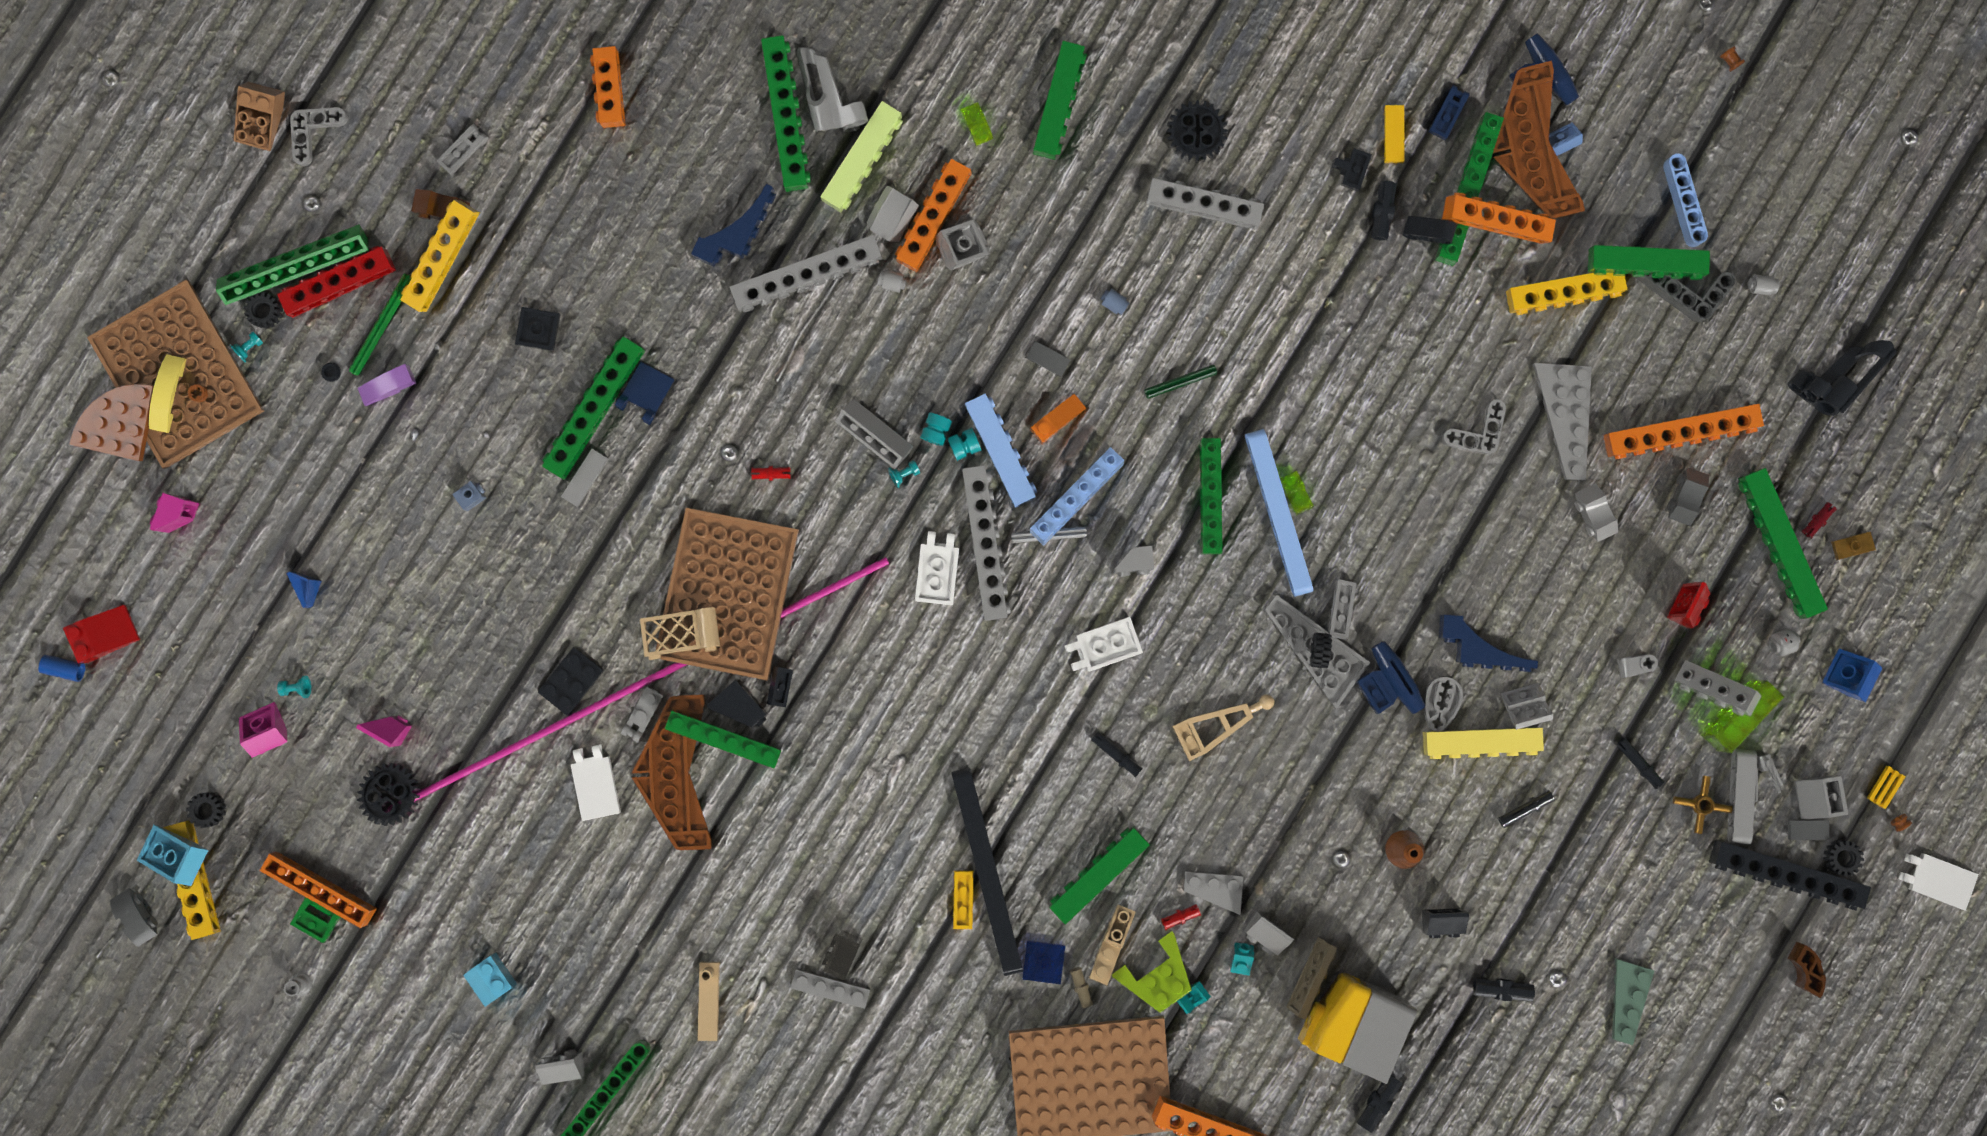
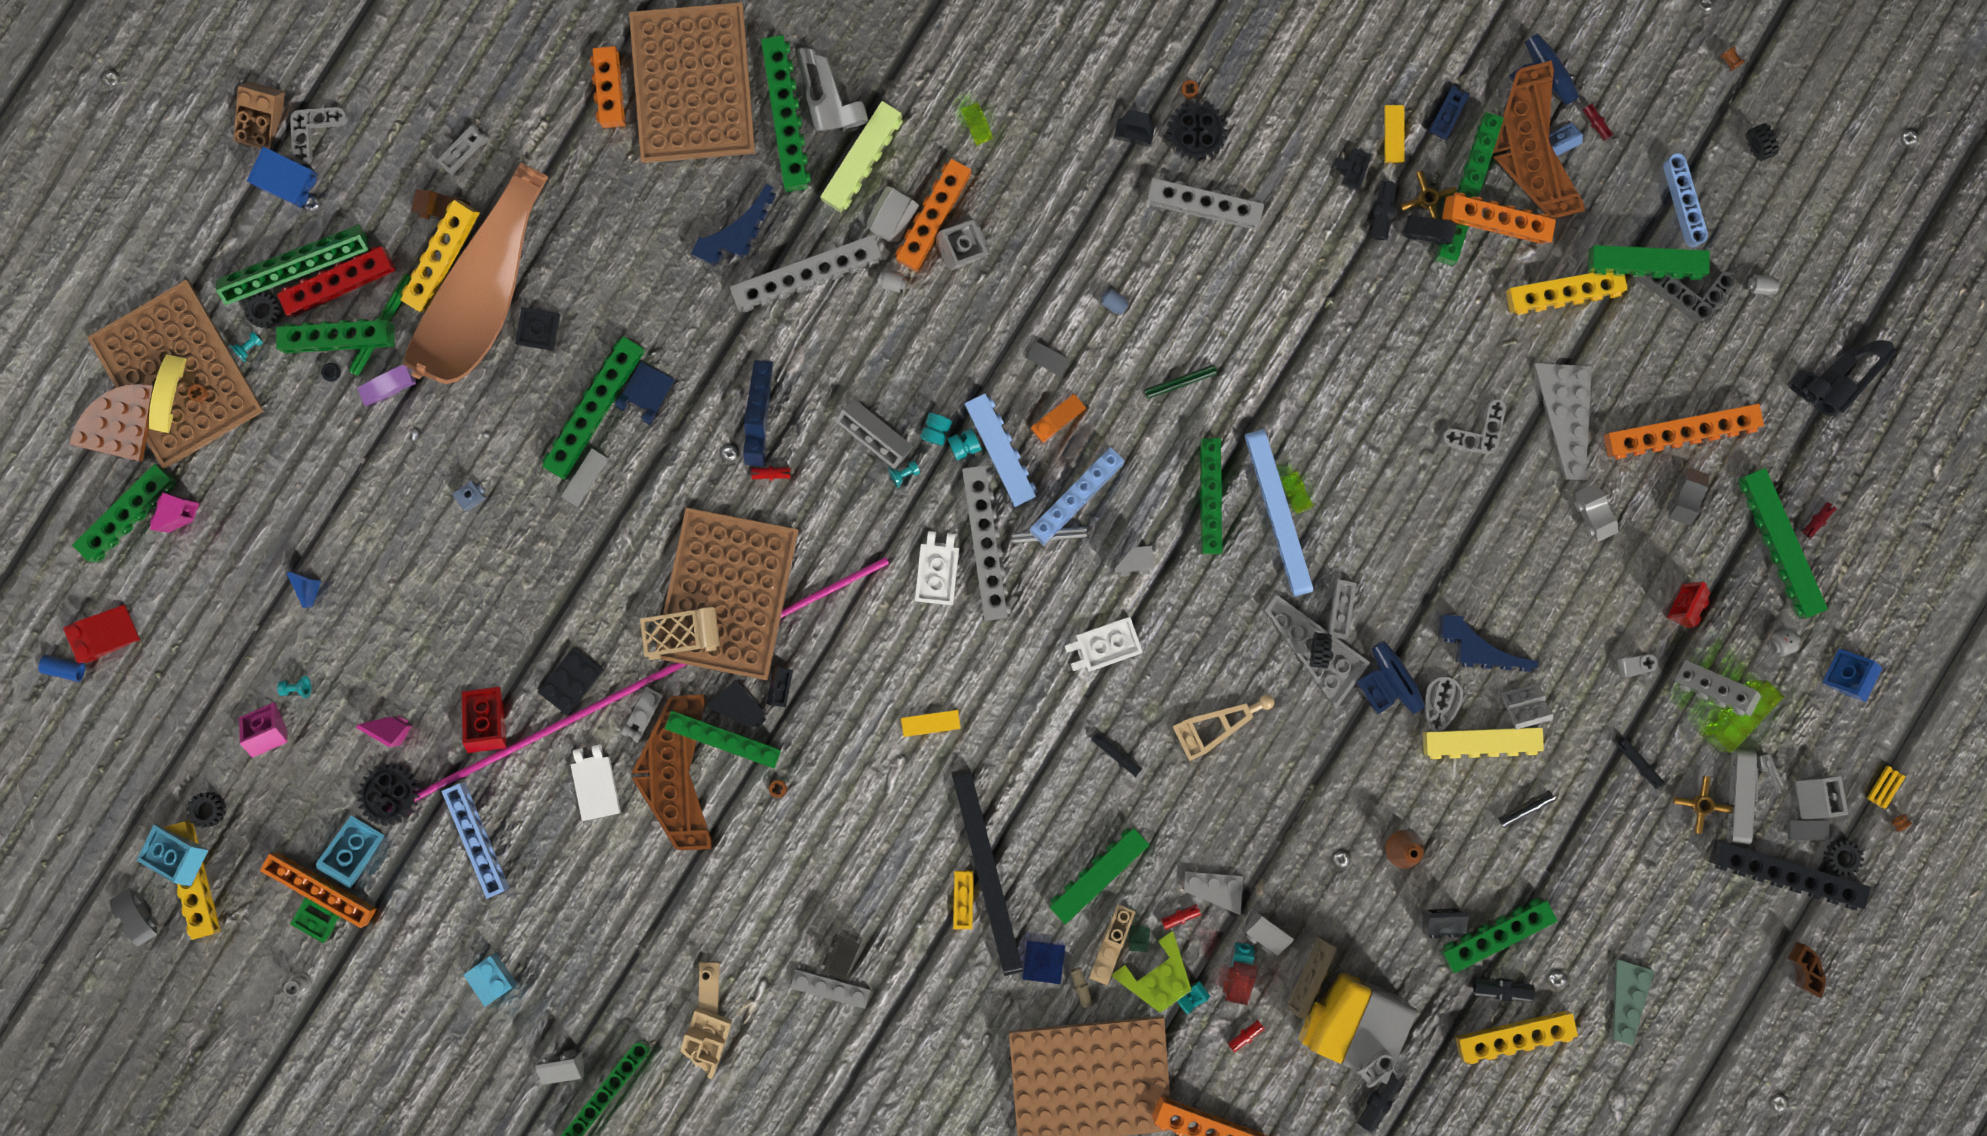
green brick [1033,41,1087,160] -> none
pearl gold plate [1831,532,1876,560] -> none
white tile [1898,853,1979,911] -> none
none -> green brick [72,464,178,562]
none -> blue slope [247,147,317,208]
none -> green brick [276,318,395,354]
none -> medium azure slope [316,816,384,889]
none -> nougat panel [403,163,548,384]
none -> light blue brick [442,782,510,899]
none -> red slope [462,687,506,753]
none -> medium nougat plate [629,2,756,163]
none -> tan slope [680,1007,733,1079]
none -> dark blue arch [743,360,773,466]
none -> dark orange bush [769,780,787,798]
none -> yellow tile [901,710,961,737]
none -> black slope [1114,110,1155,147]
none -> clear green panel [1128,925,1150,952]
none -> dark orange bush [1181,80,1199,99]
none -> clear red brick [1222,961,1257,1006]
none -> red pin [1227,1019,1265,1053]
none -> light grey piece [1355,1050,1395,1088]
none -> pearl gold bar [1400,170,1457,219]
none -> green brick [1440,898,1558,974]
none -> yellow brick [1455,1010,1578,1064]
none -> dark red pin [1582,103,1614,141]
none -> black tyre [1746,123,1779,161]

